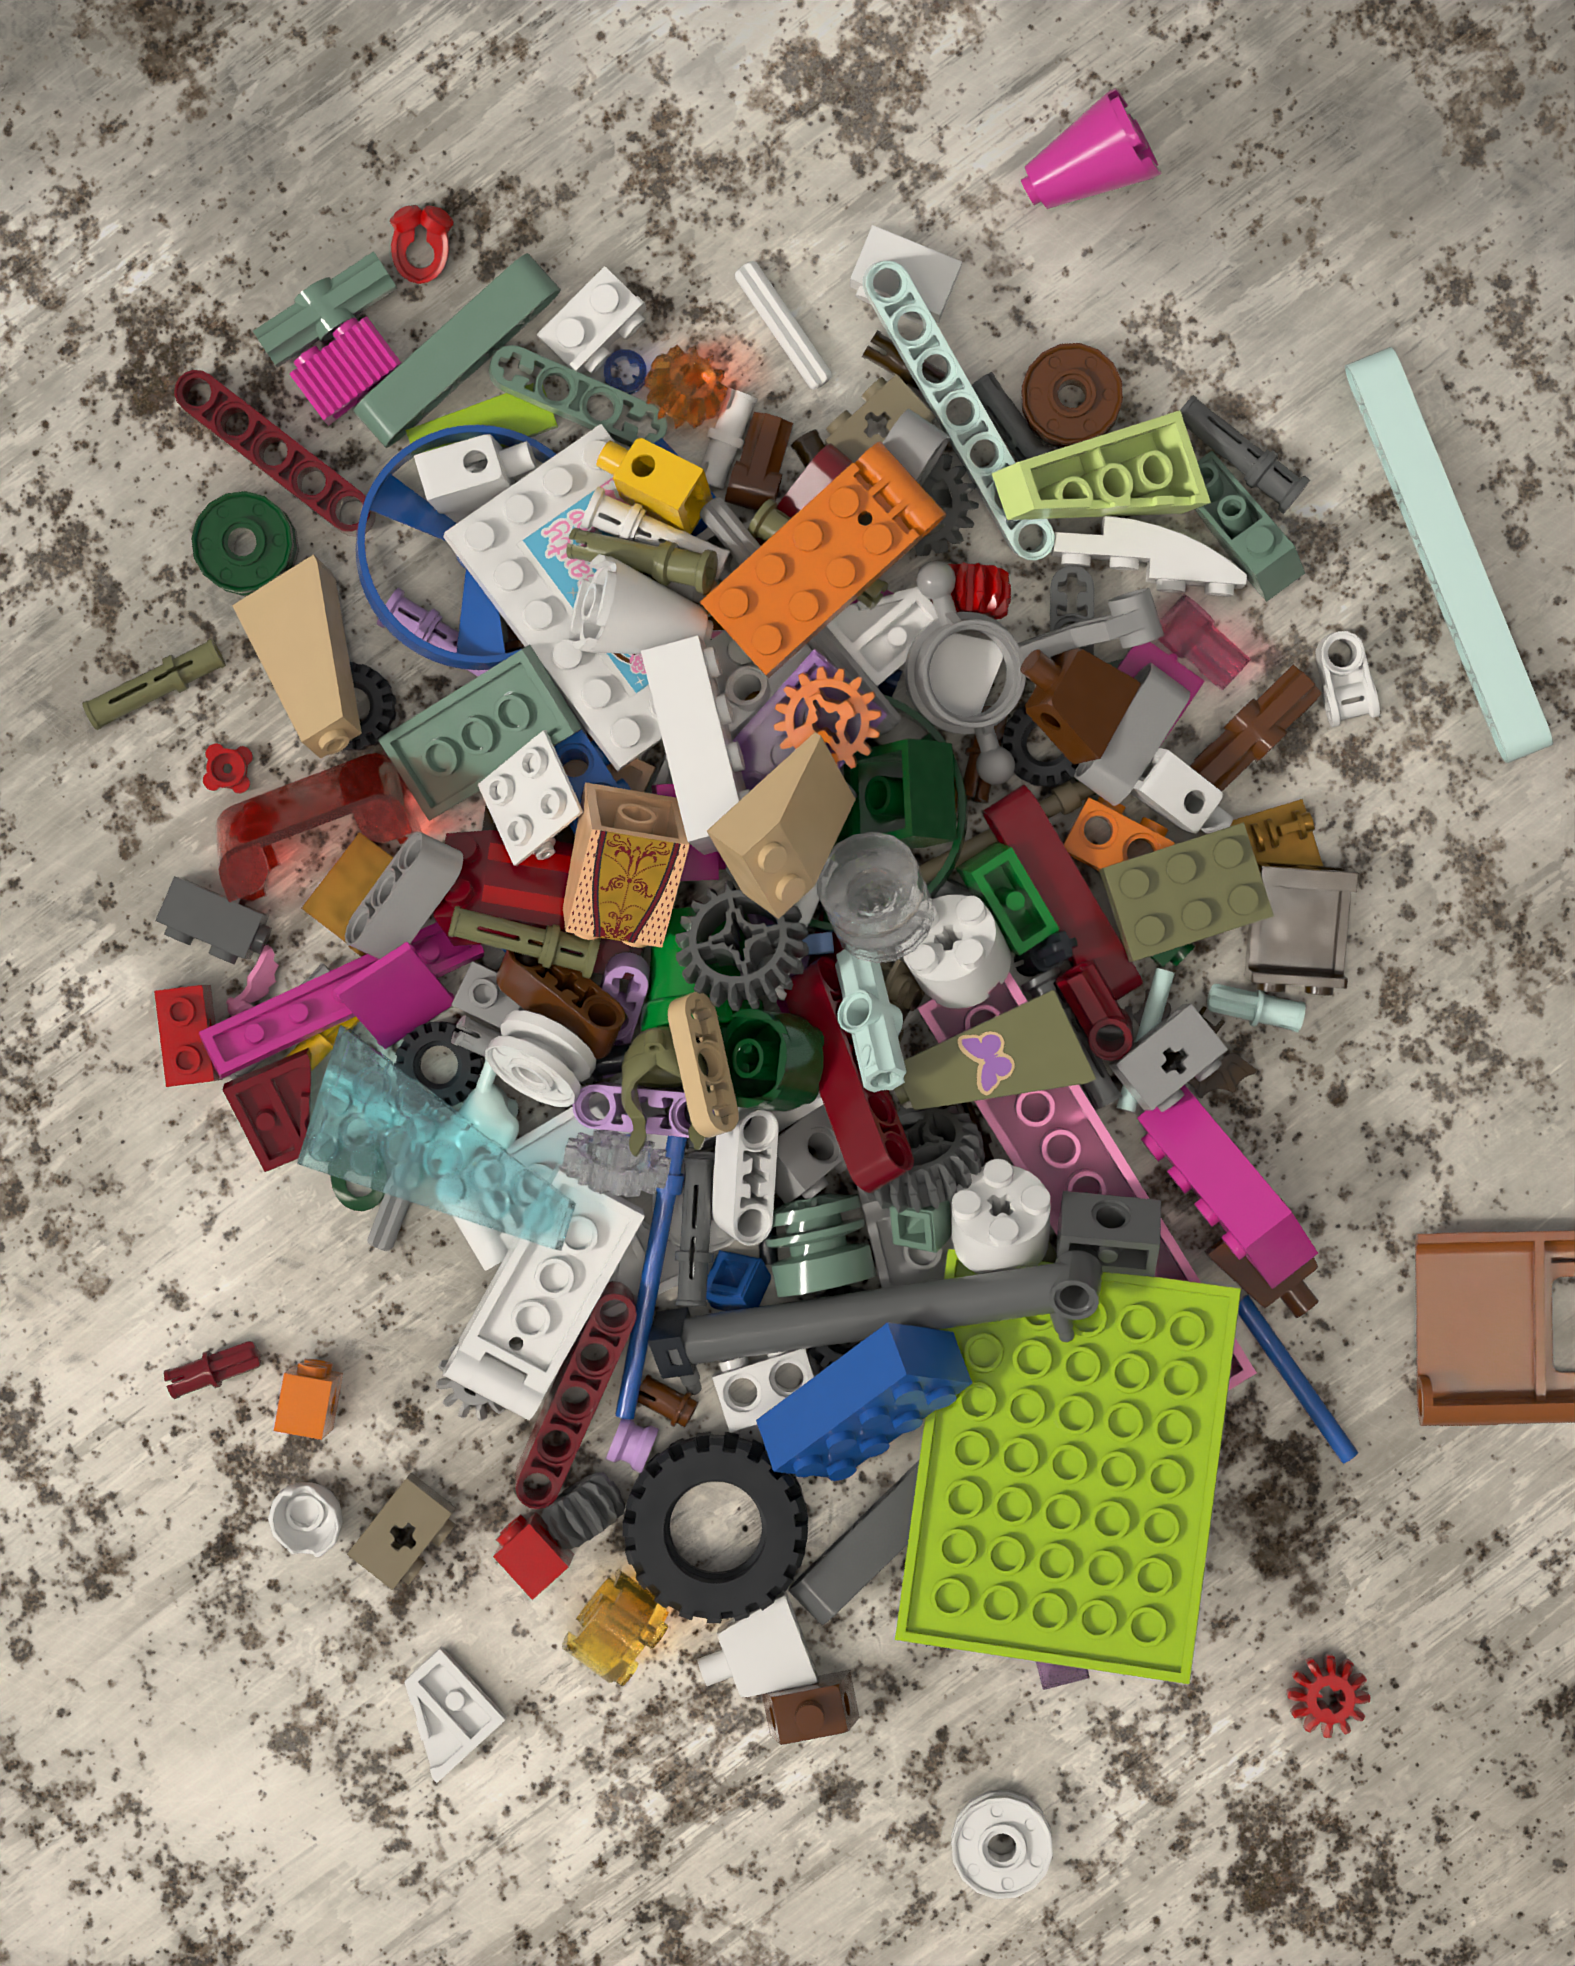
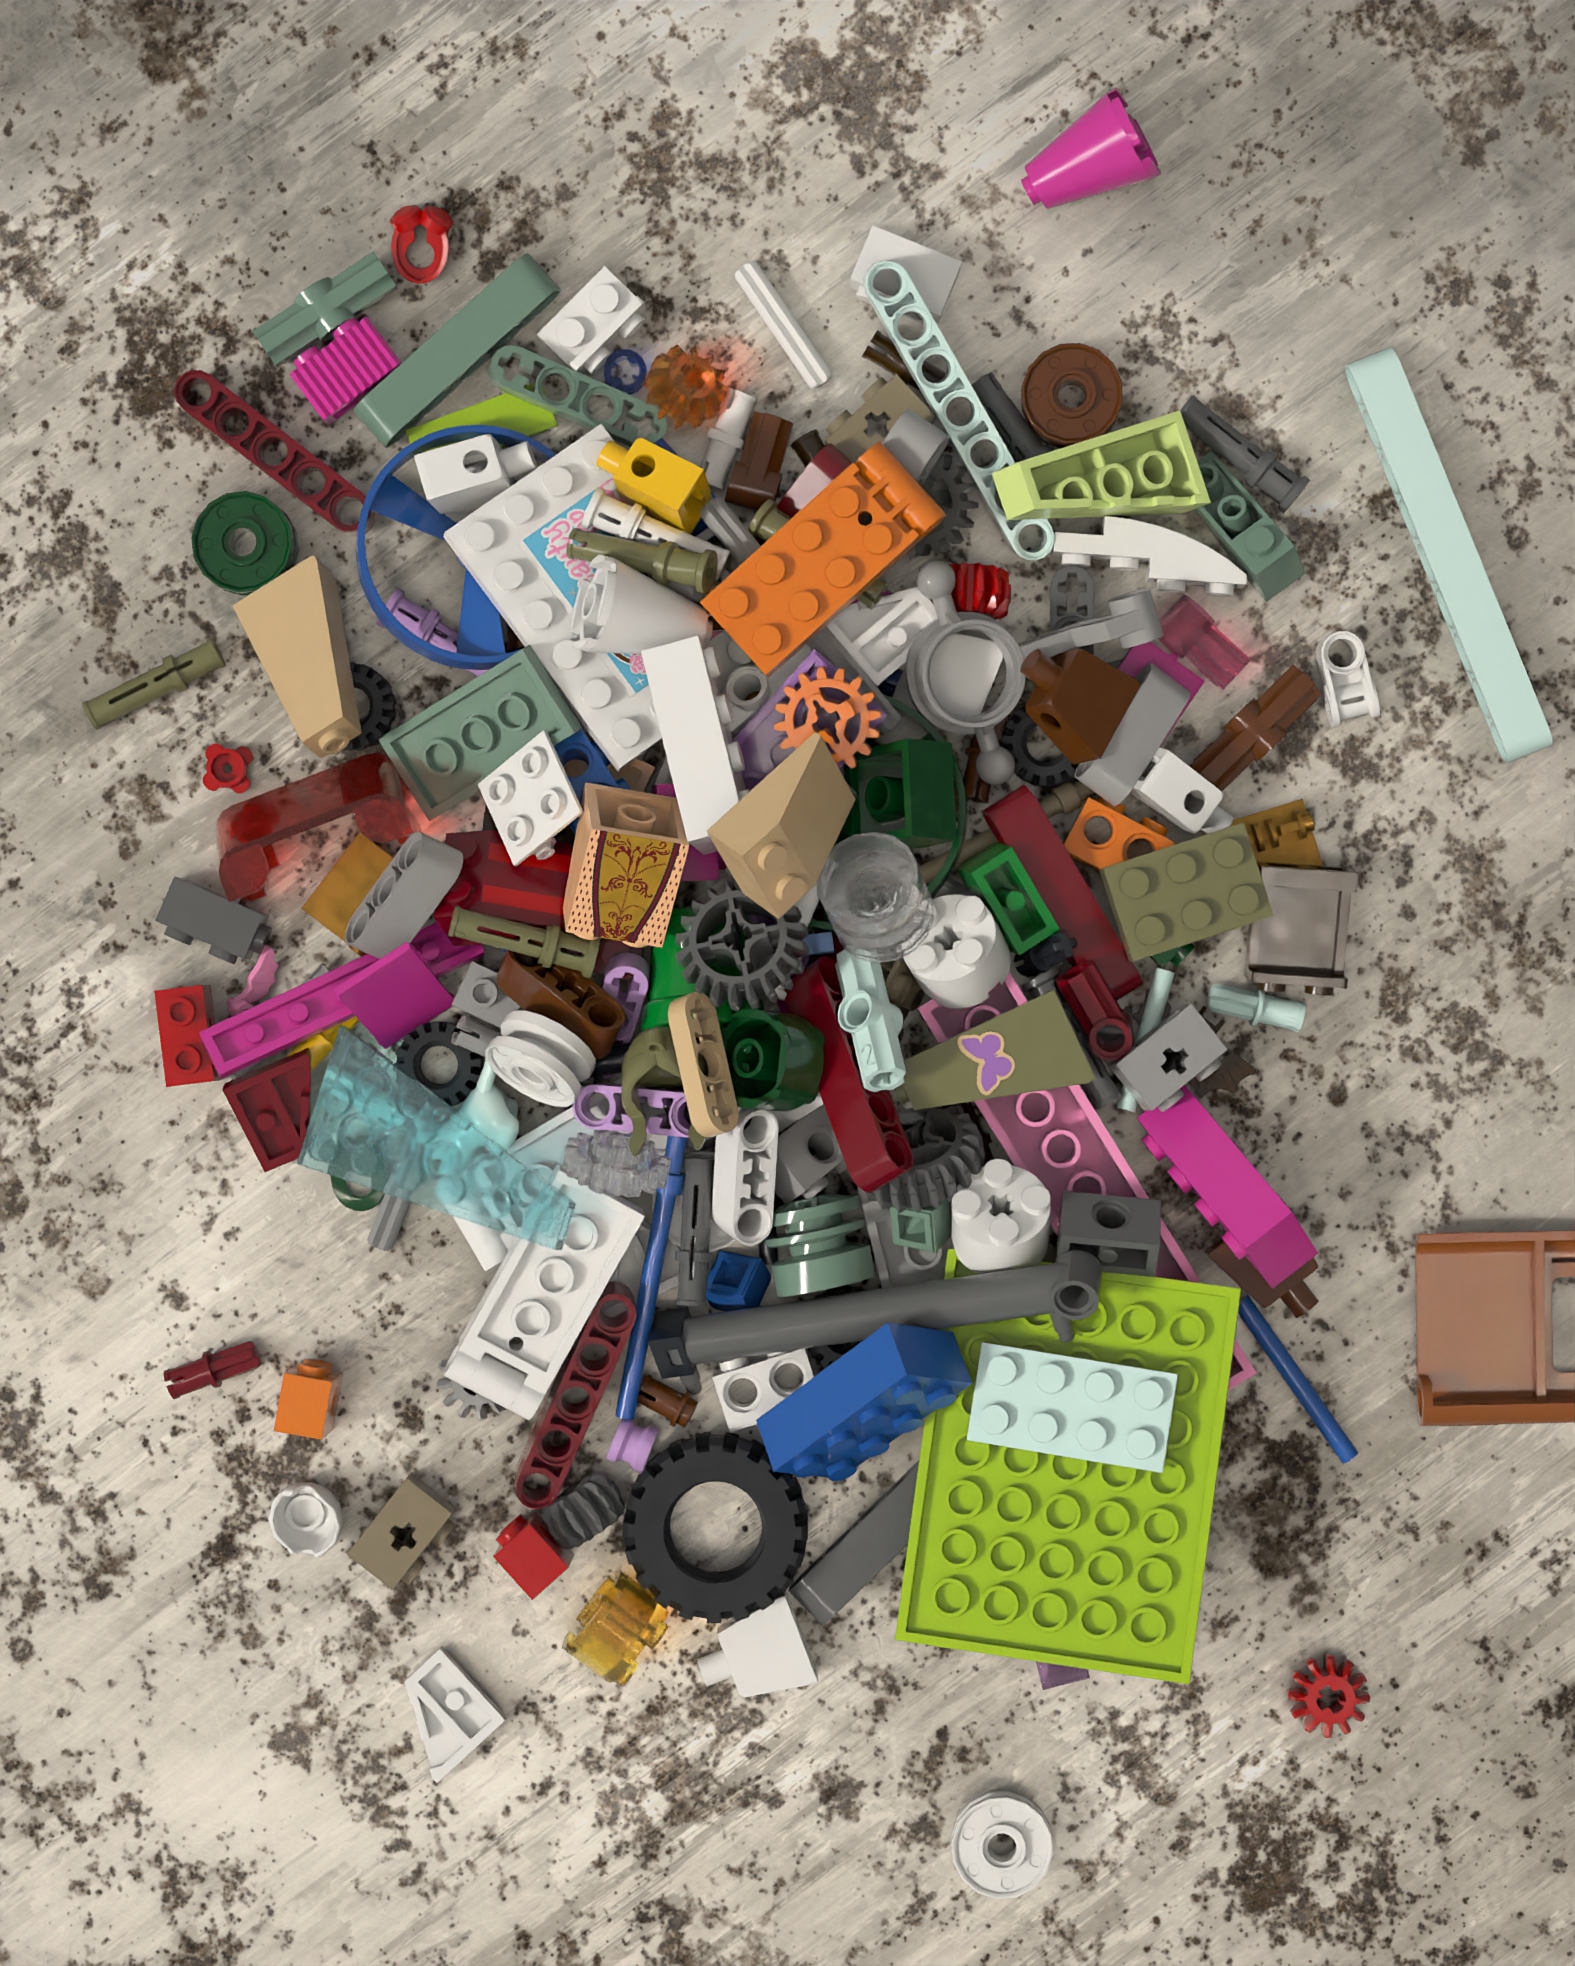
reddish brown torso [762,1670,860,1745] -> none
none -> light aqua plate [967,1342,1179,1473]

